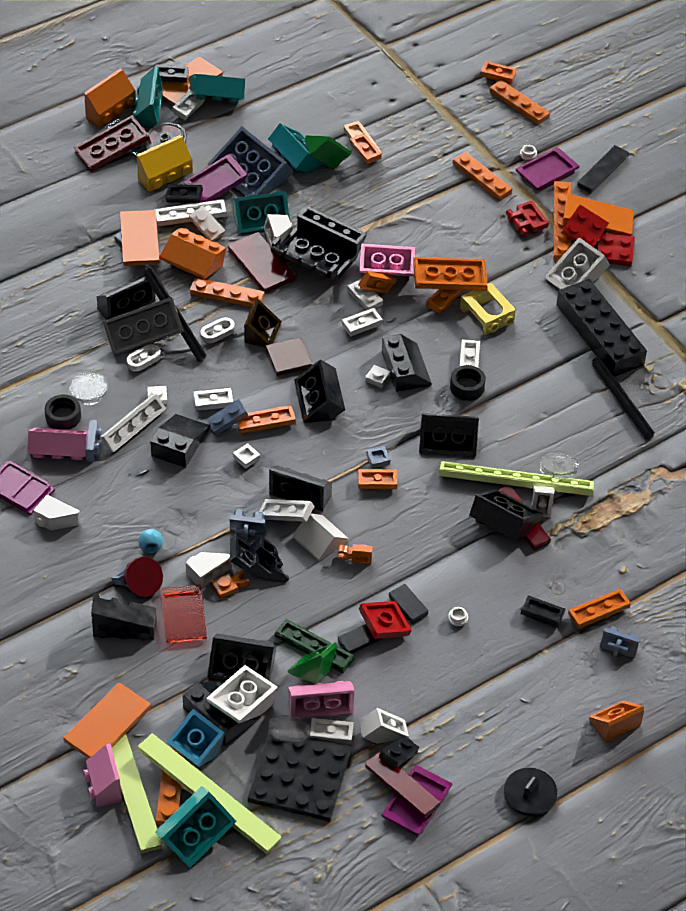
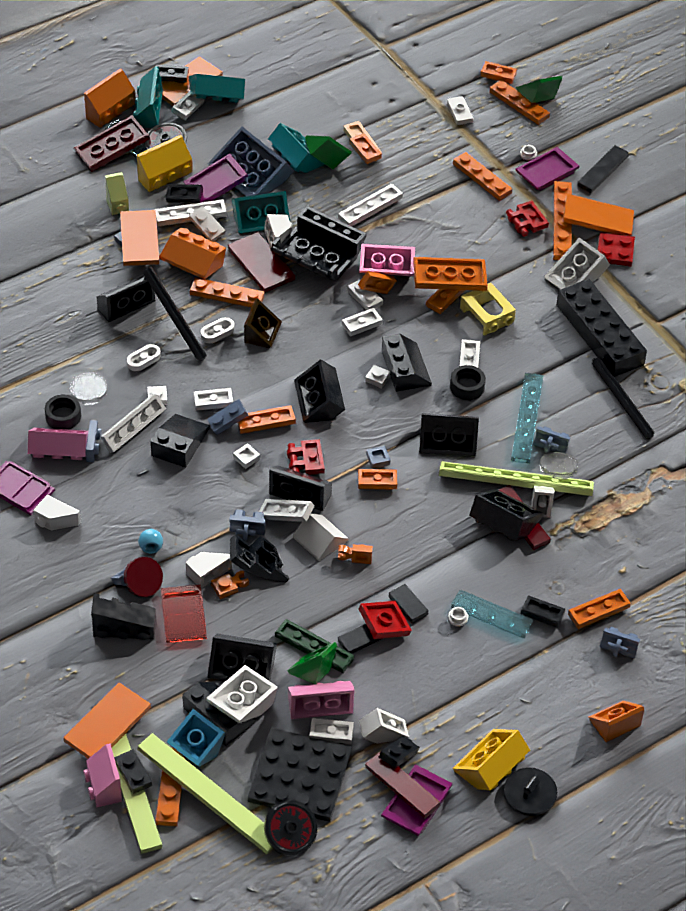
dark grey tile [102,297,184,356] -> none
teal slope [155,786,237,868] -> none
tile [266,338,312,376] -> none
clear tile [268,715,310,742] -> none
red plate [561,204,609,247] -> none
none -> yellowish green slope [105,172,129,215]
none -> black plate [114,749,152,794]
none -> black shield [264,800,317,855]
none -> plate [287,439,325,475]
none -> white plate [338,184,403,226]
none -> white plate [447,96,473,125]
none -> clear light blue tile [451,589,533,638]
none -> yellow slope [452,729,530,790]
none -> clear light blue tile [511,373,544,464]
none -> green slope [516,76,563,103]
none -> sand blue hips [533,426,570,455]

